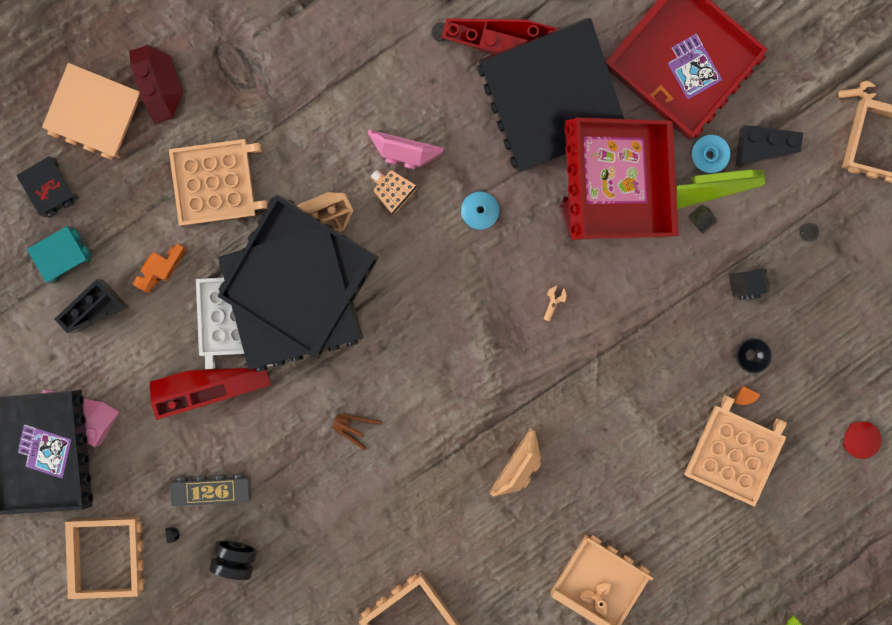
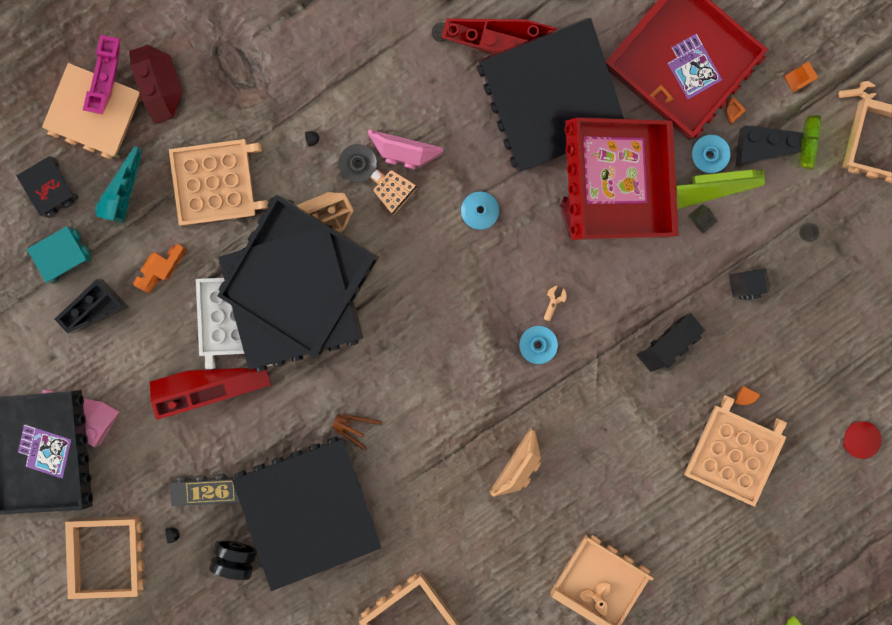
black piece [736,338,772,373] -> none
none -> dark pink slope [83,35,120,115]
none -> teal wedge [95,146,143,224]
none -> black panel [232,436,381,591]
none -> black hinge [305,131,320,147]
none -> dark grey dish [338,144,377,183]
none -> medium azure dish [519,326,558,364]
none -> black wedge [636,313,705,372]
none -> orange tile [726,97,746,124]
none -> orange panel [784,61,818,93]
none -> clear neon green brick [799,115,821,169]

